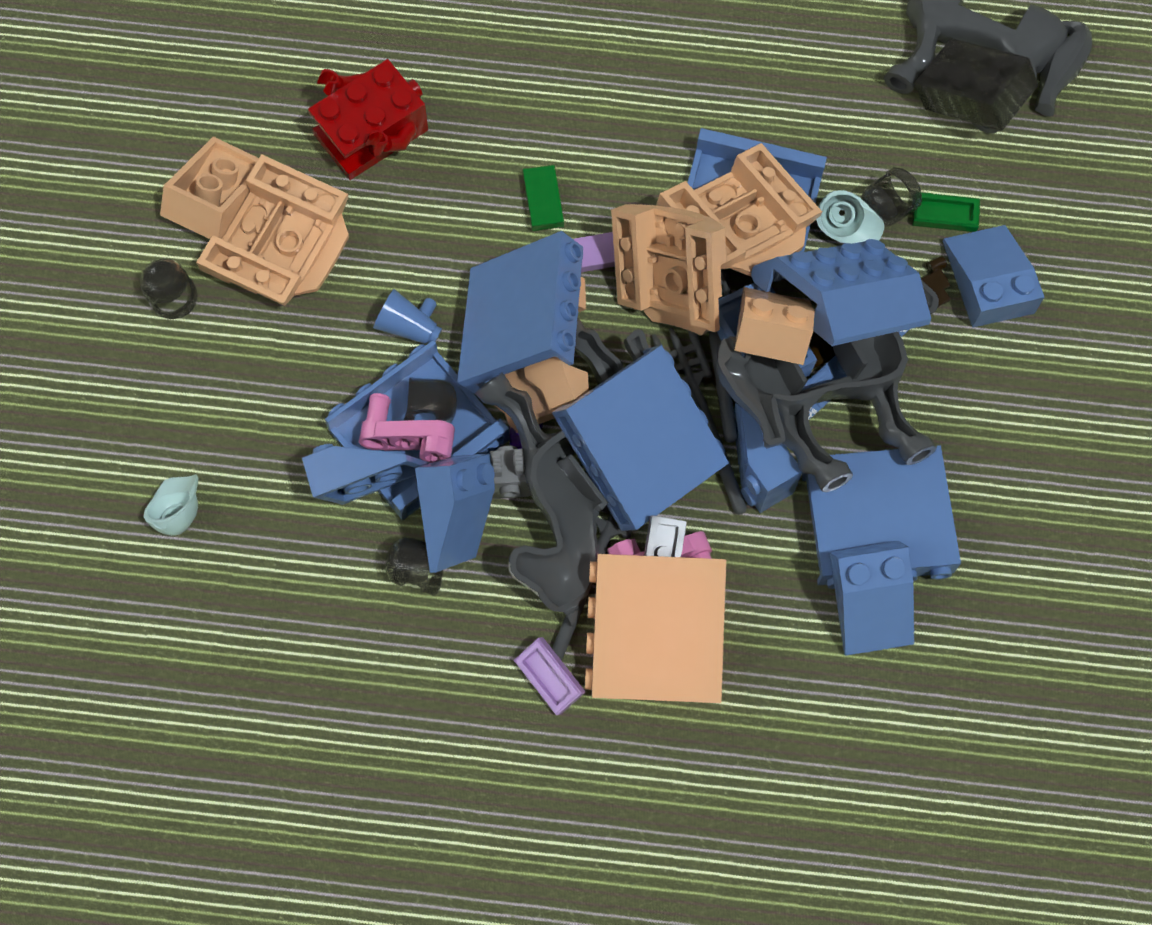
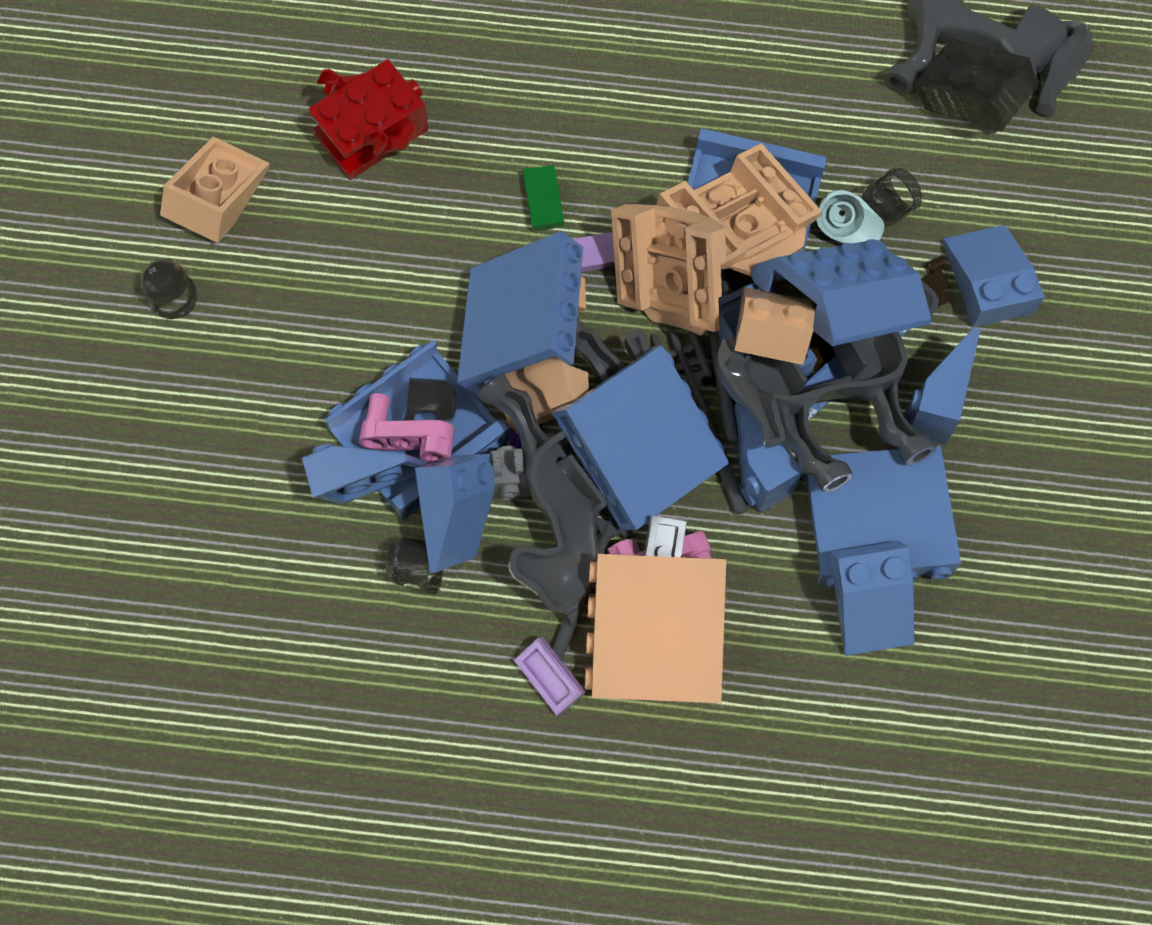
light aqua cap [143,474,199,536] -> none
light nougat slope [196,154,349,306] -> none
medium blue piece [373,289,442,344] -> none
green tile [912,192,980,232] -> none
none -> medium blue slope [904,327,981,445]

